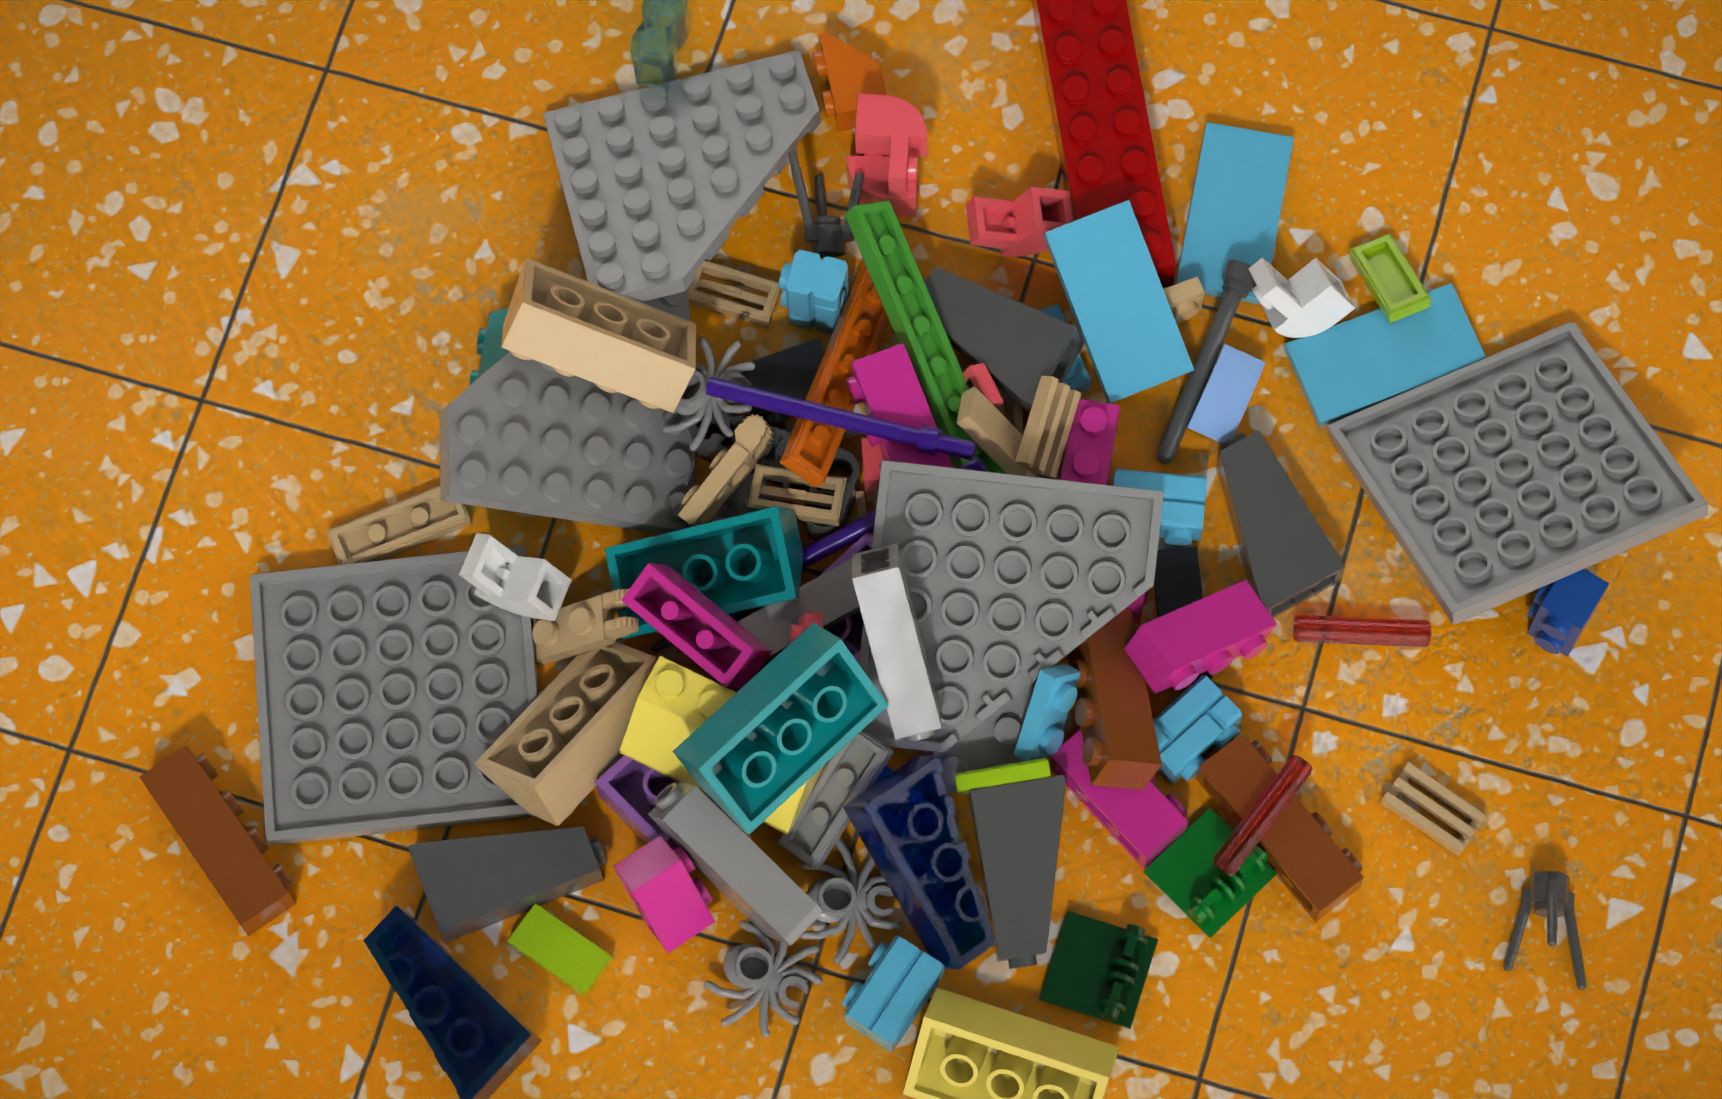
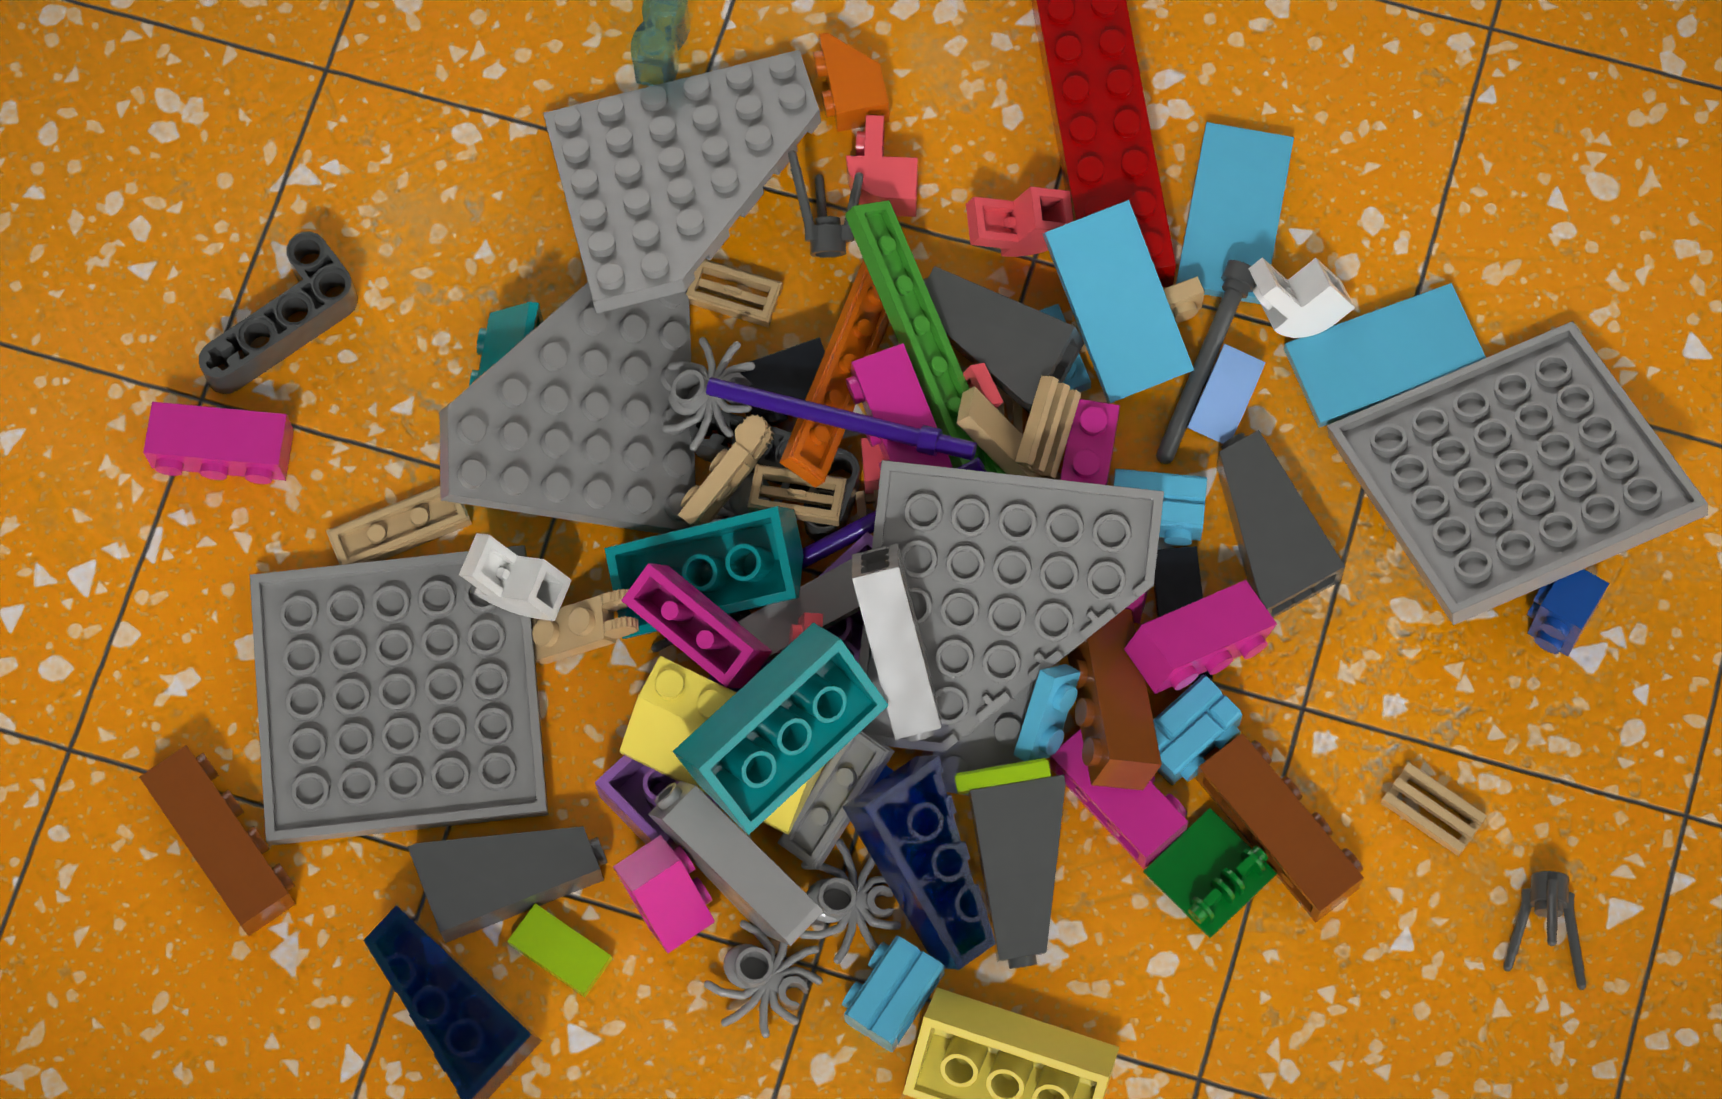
tan slope [475,642,658,826] -> none
tan slope [501,258,696,413] -> none
medium azure brick [779,249,850,335] -> none
coral brick [855,94,927,197] -> none
dark green hinge [1039,911,1158,1029] -> none
clear red axle [1213,755,1312,876] -> none
clear red axle [1293,615,1431,647] -> none
lime tile [1350,233,1431,323] -> none
none -> dark pink brick [143,402,294,484]
none -> dark grey beam [199,231,358,394]

